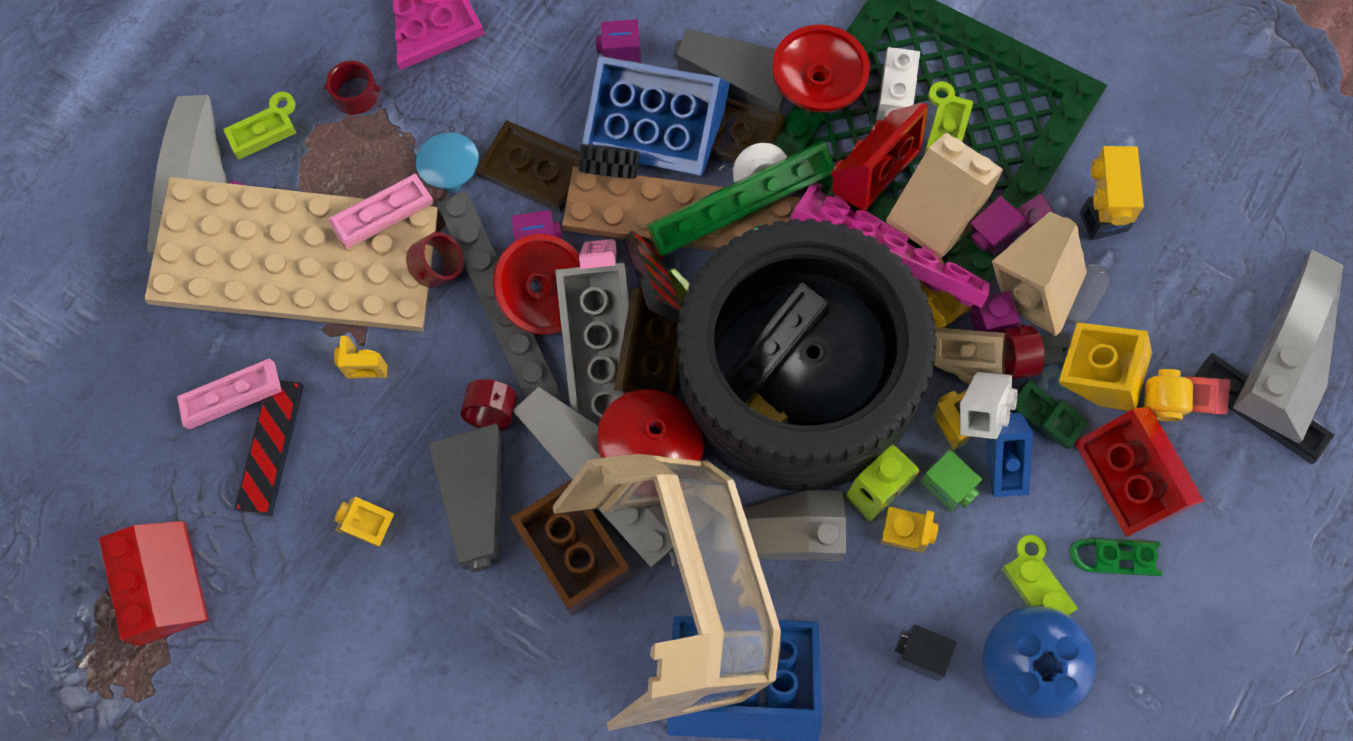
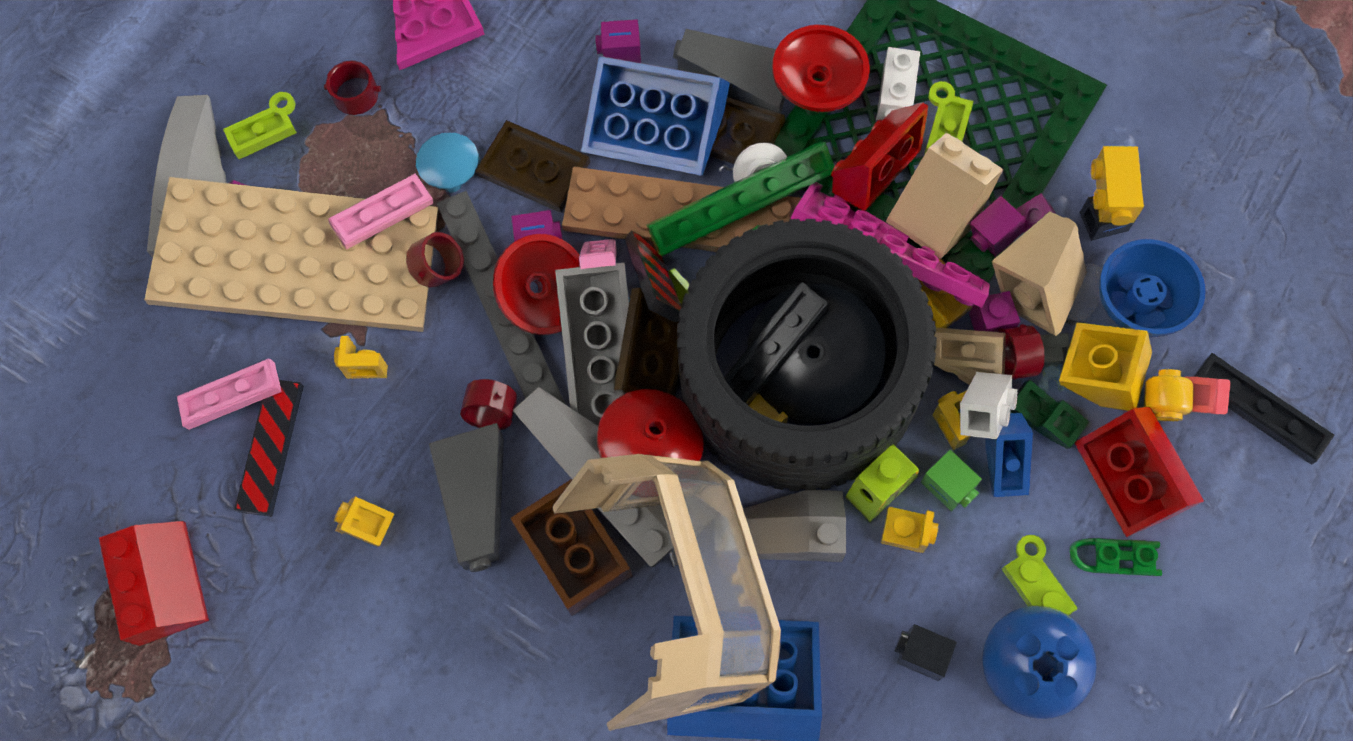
black tyre [578,144,640,179] -> none
light grey wedge [1233,249,1343,444] -> none
none -> blue piece [1099,239,1206,338]

